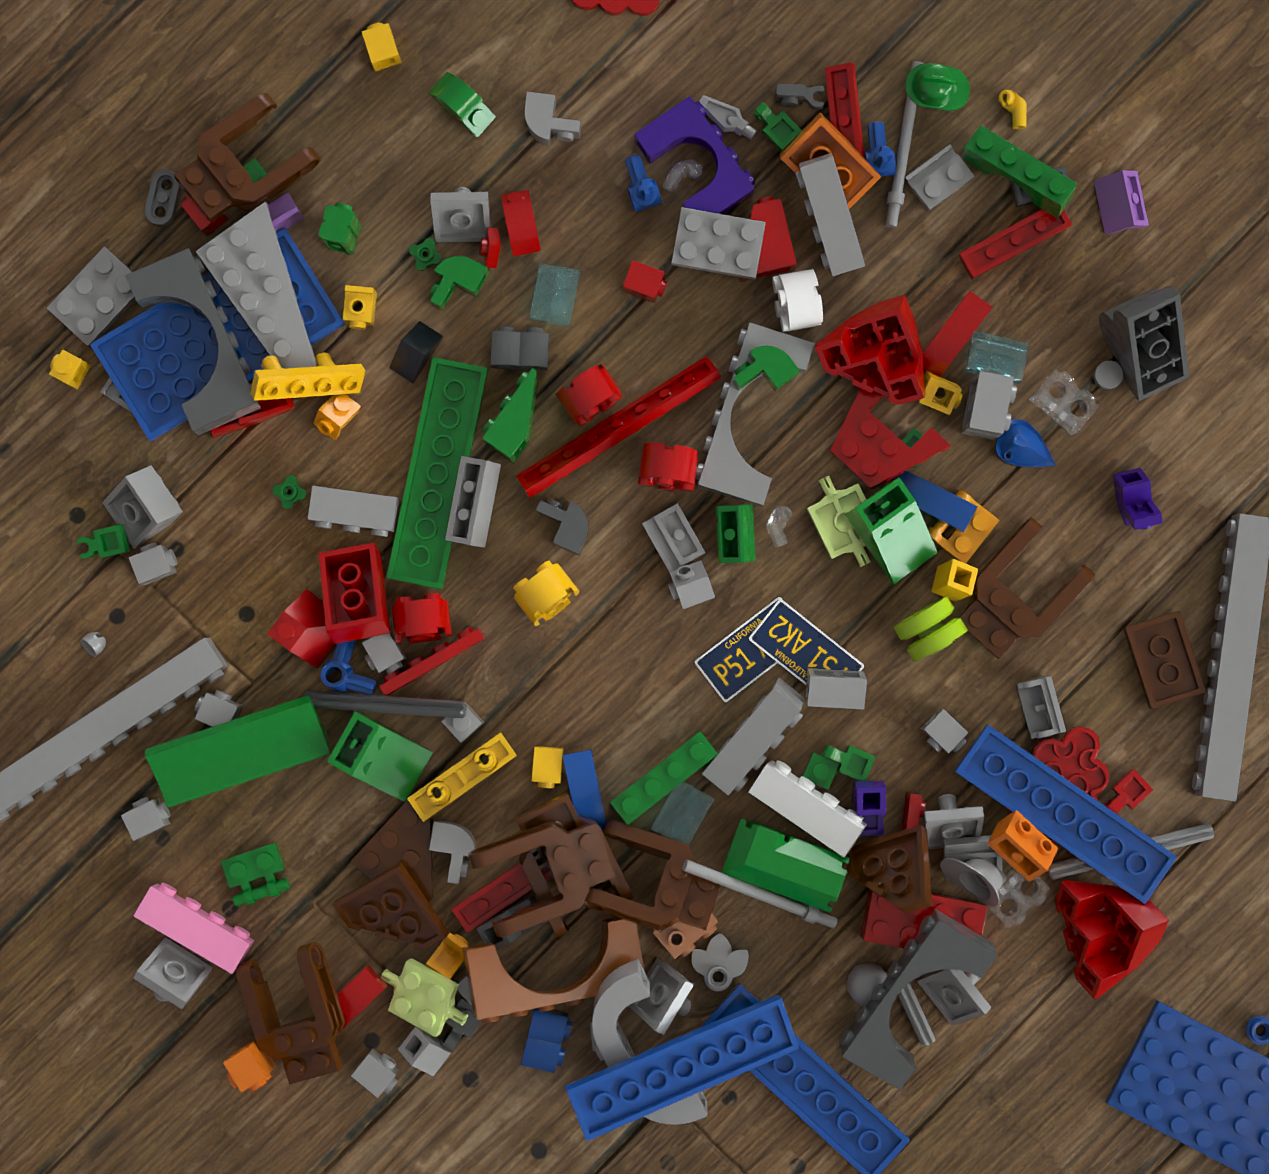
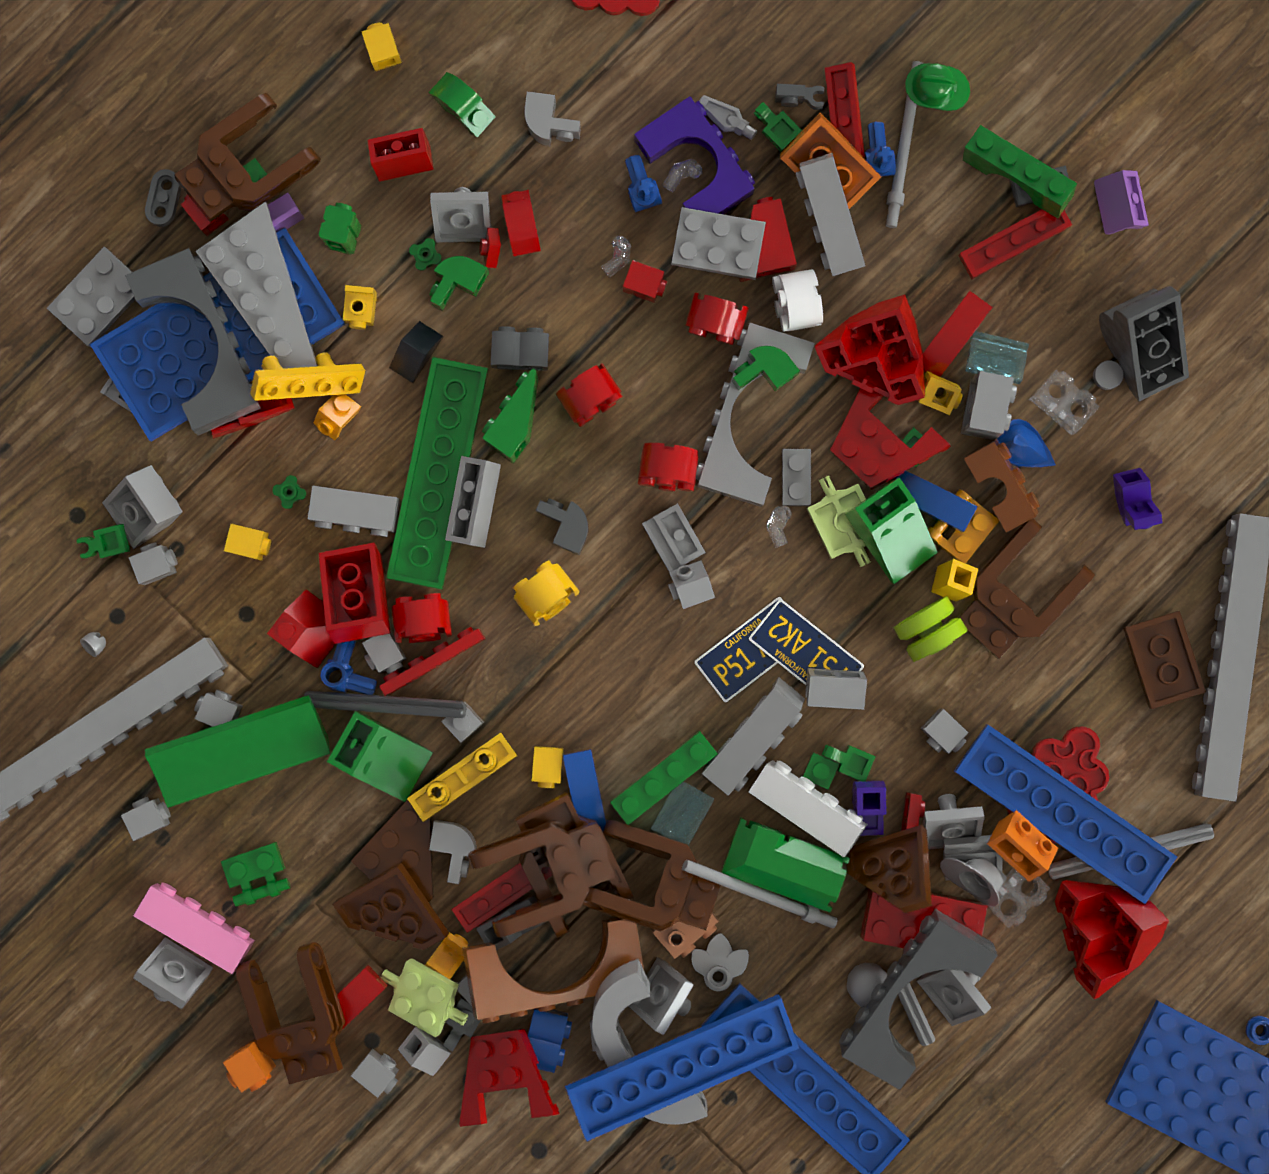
yellow brick [49,349,91,389] -> none
red plate [516,356,722,498] -> none
clear light blue plate [529,263,580,327] -> none
green brick [716,504,756,563] -> none
light grey plate [904,144,975,212] -> none
yellow arm [998,90,1026,129] -> none
light grey hinge [1016,676,1066,739] -> none
red plate [1104,769,1153,814] -> none
none -> yellow brick [224,524,271,561]
none -> red brick [368,128,434,182]
none -> red wing [459,1029,559,1127]
none -> clear arm [601,235,631,278]
none -> red brick [685,292,749,345]
none -> light grey plate [782,449,811,506]
none -> dark orange arch [964,439,1040,532]

